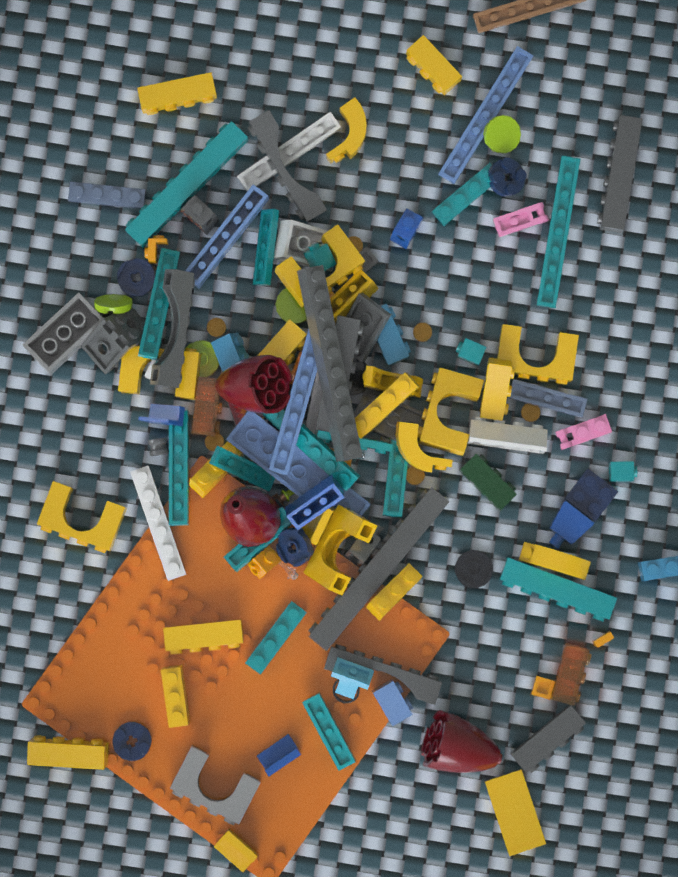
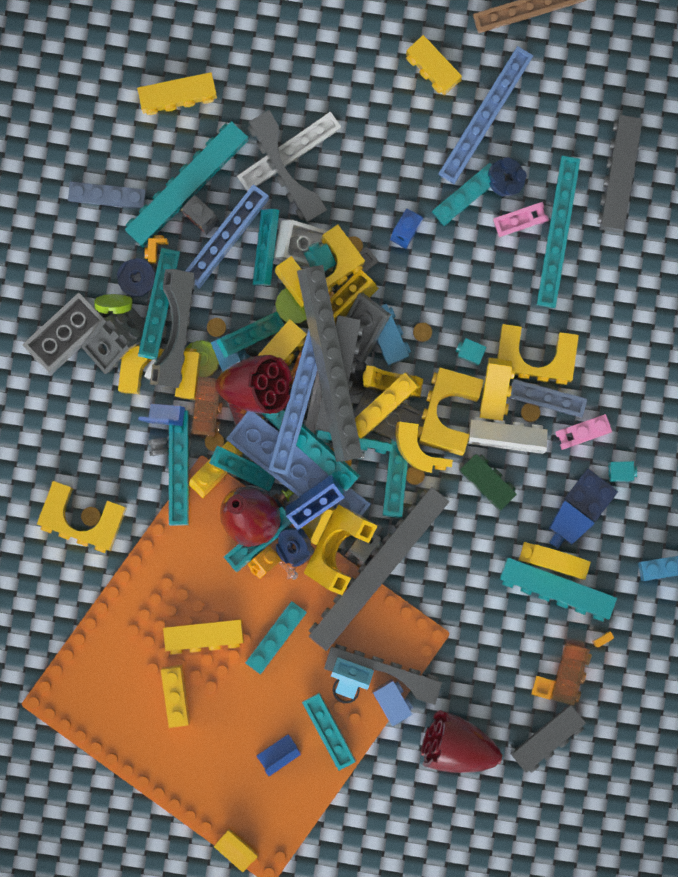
yellow brick [27,735,109,770] -> none
dark blue plate [113,722,152,761] -> none
white plate [130,466,187,581] -> none
light grey arch [170,745,261,825] -> none
yellow arch [326,97,367,164] -> none
yellow brick [366,563,423,621] -> none
black tile [455,550,493,588] -> none
lime tile [483,115,521,154] -> none
yellow tile [484,769,546,856] -> none
none -> pearl gold piece [81,507,101,526]
none -> teal plate [216,311,284,358]

